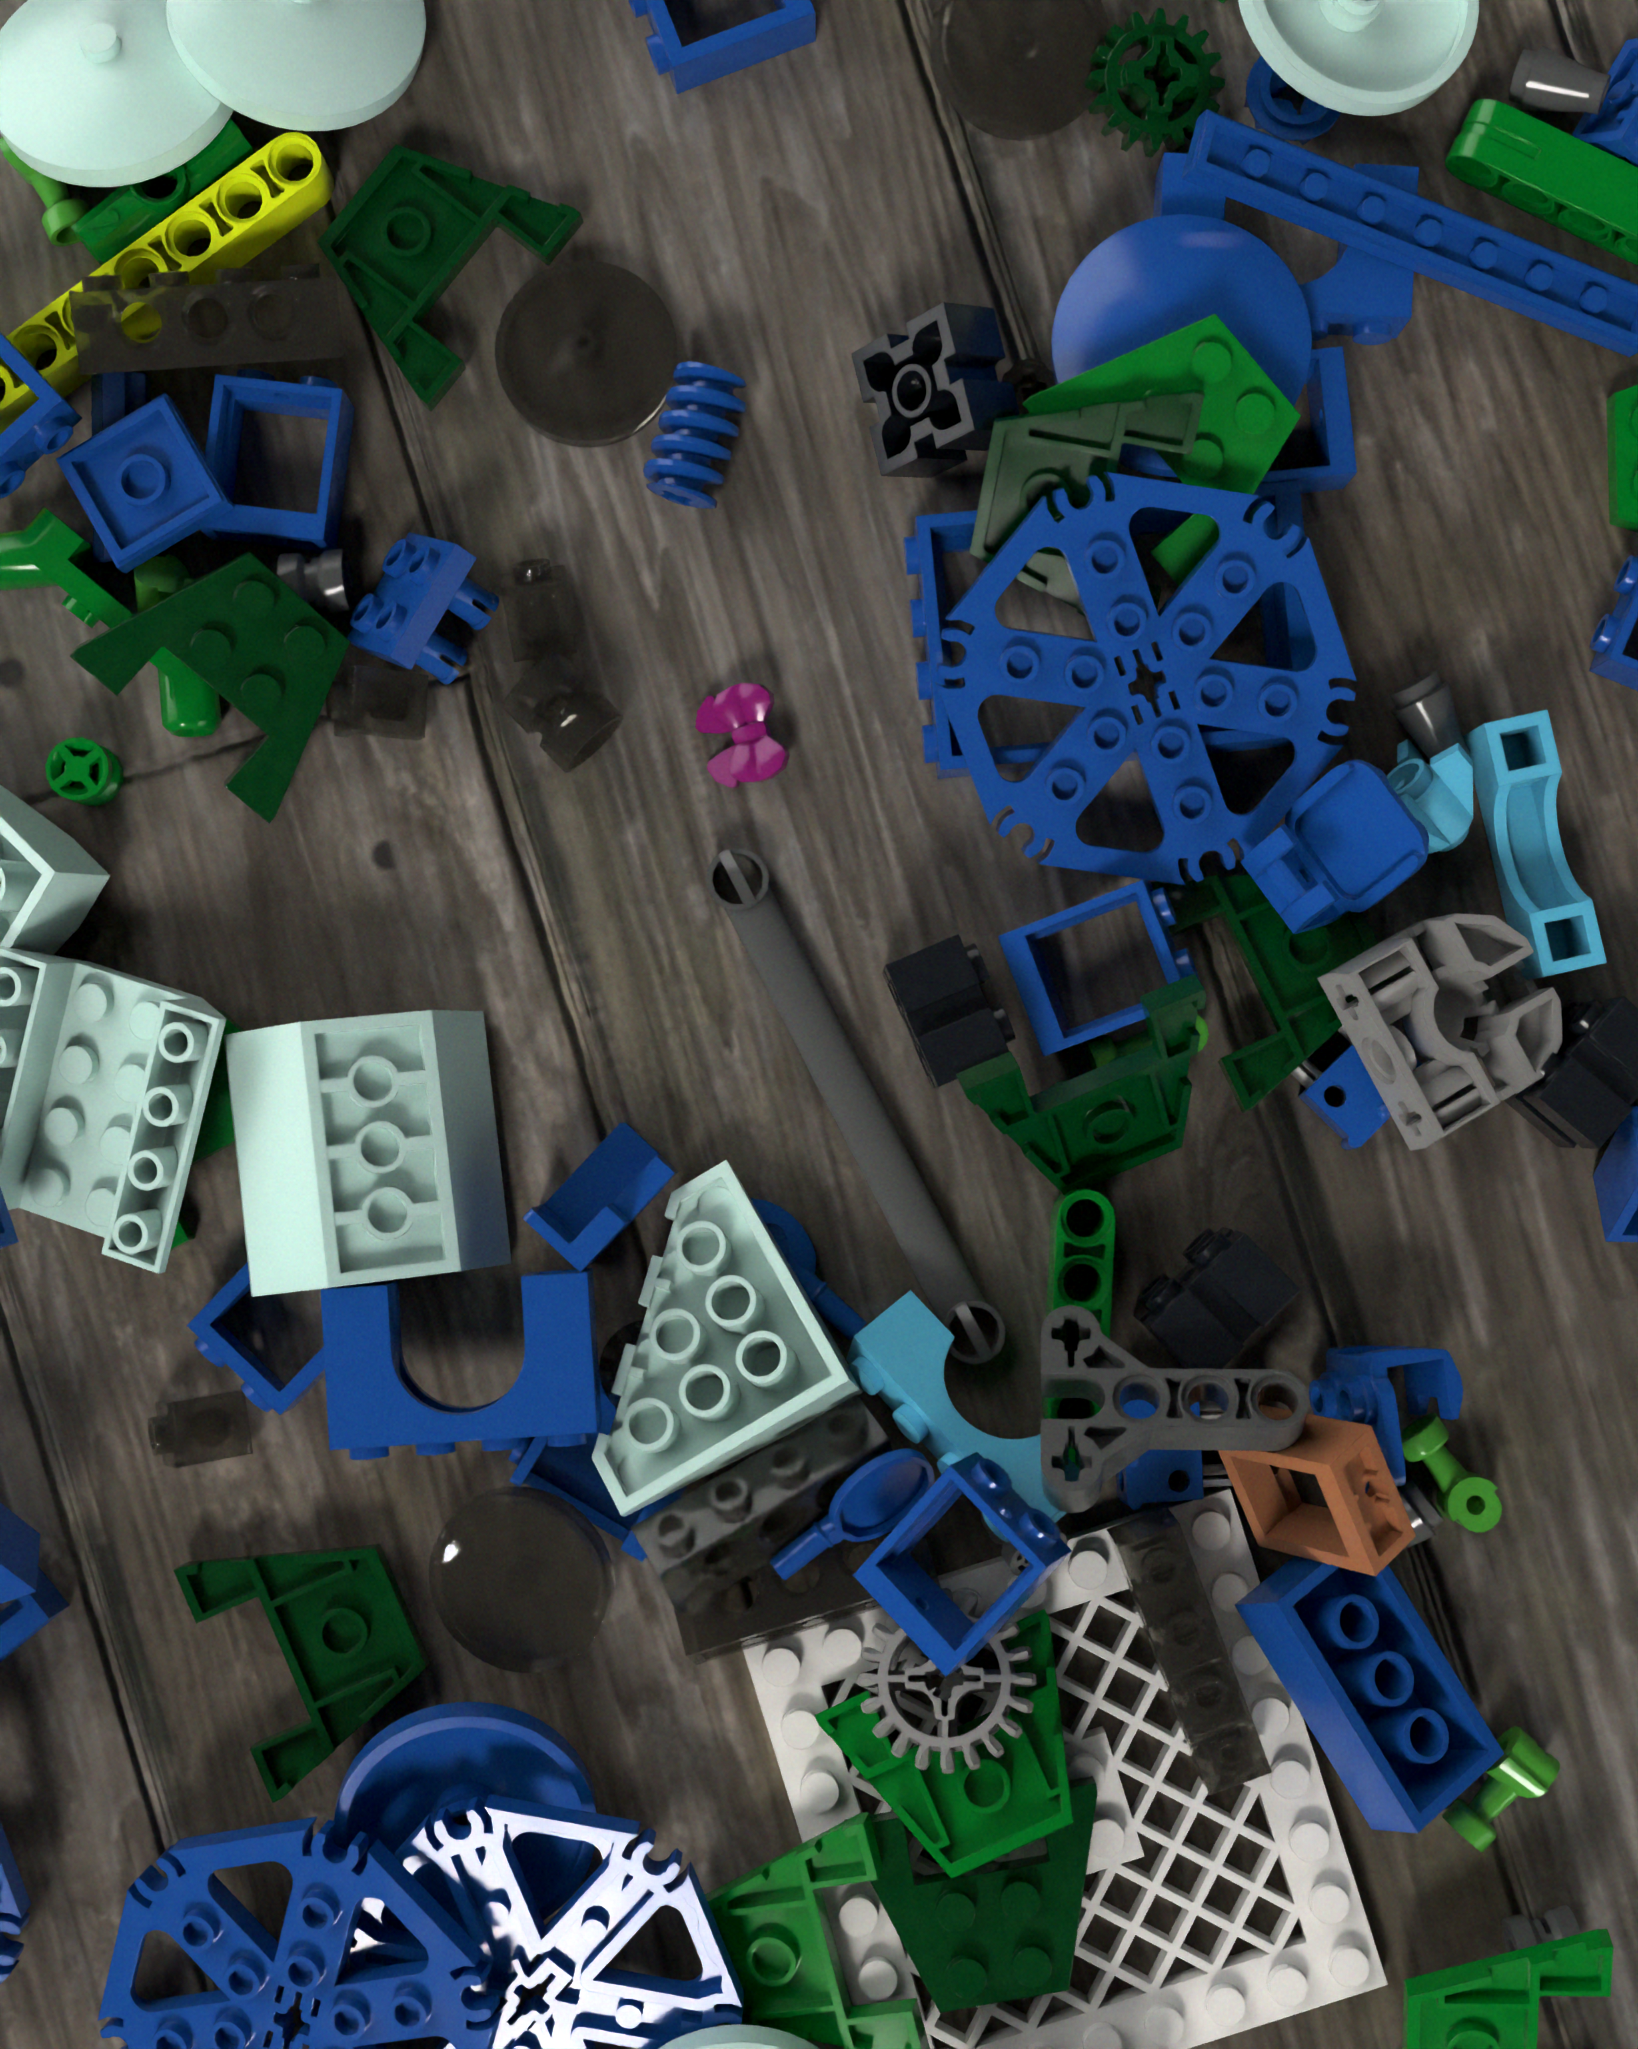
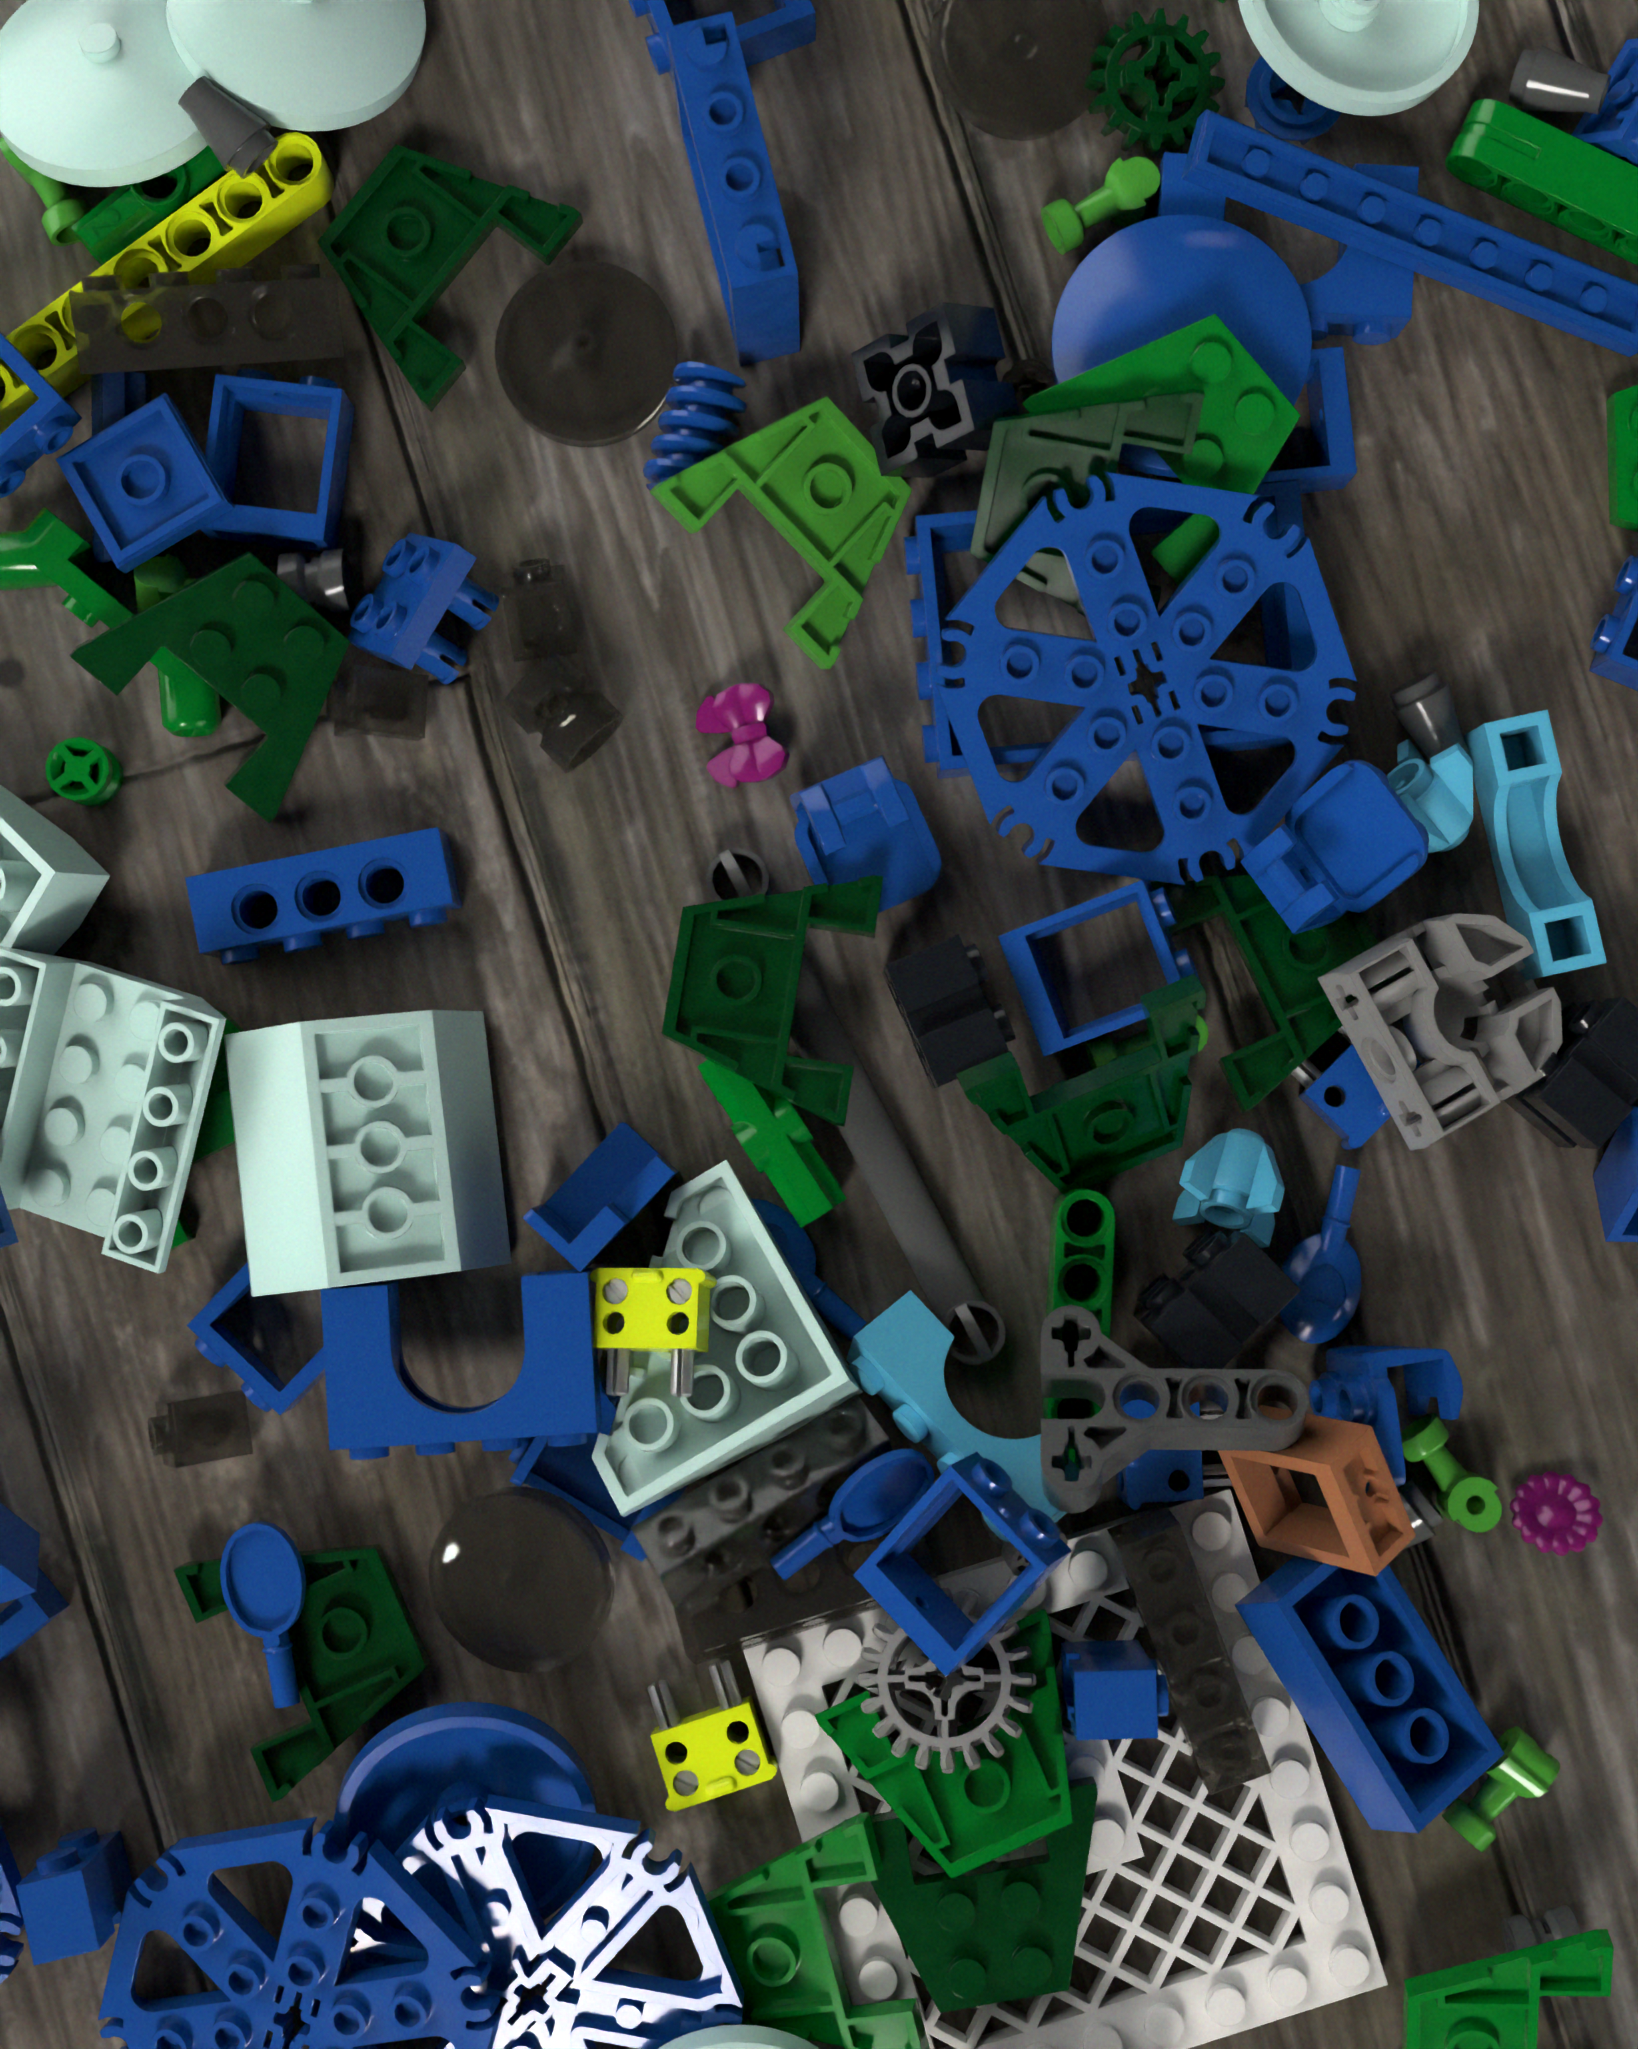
none -> blue brick [16,1827,133,1966]
none -> dark grey cone [178,76,278,179]
none -> blue brick [185,827,463,966]
none -> blue piece [220,1521,306,1708]
none -> neon yellow piece [590,1268,717,1397]
none -> neon yellow piece [647,1659,778,1812]
none -> bright green wing [650,396,912,669]
none -> dark green wing [662,875,883,1127]
none -> blue window [666,11,800,367]
none -> green piece [697,1060,847,1228]
none -> blue piece [789,755,942,913]
none -> bright green leg [1041,156,1160,255]
none -> blue brick [1061,1640,1169,1741]
none -> medium azure brick [1172,1128,1285,1248]
none -> blue piece [1279,1165,1362,1344]
none -> magenta piece [1510,1471,1603,1556]

